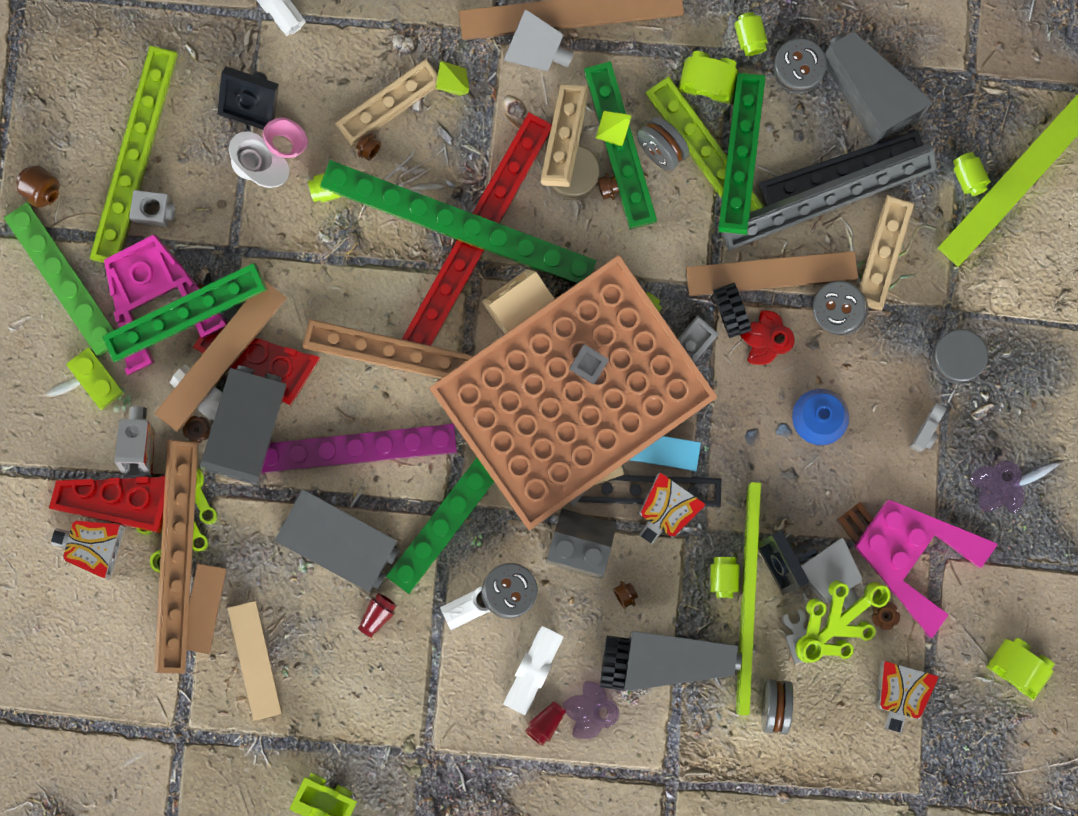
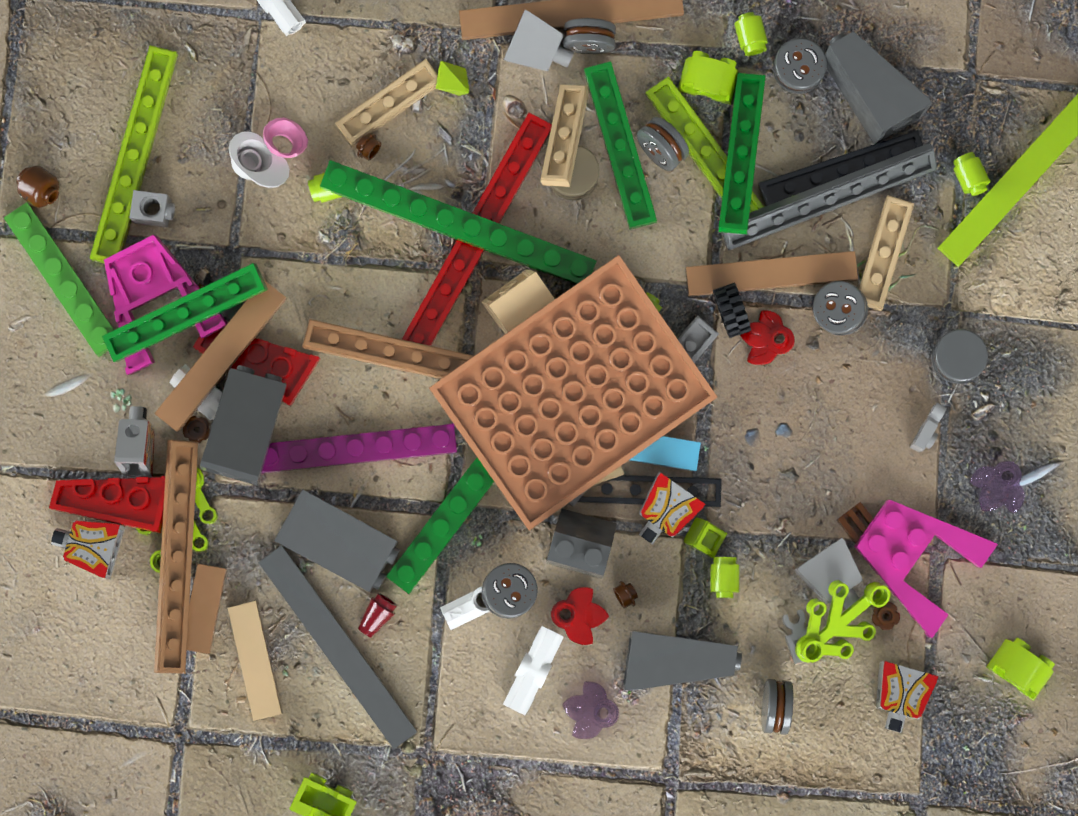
lime plate [66,347,124,410] -> none
black tile [217,66,279,130] -> none
dark red cone [525,701,566,746] -> none
flat silver plate [568,344,609,384] -> none
lime slope [596,111,631,146] -> none
reddish brown plate [598,173,619,200] -> none
black tyre [600,635,630,691] -> none
lime tile [736,482,761,716] -> none
black tile [758,530,817,595] -> none
blue cone [792,389,849,445] -> none
none -> dark grey tile [258,545,418,749]
none -> red plate [551,587,609,645]
none -> dark grey head [563,18,616,54]
none -> lime slope [683,517,727,558]

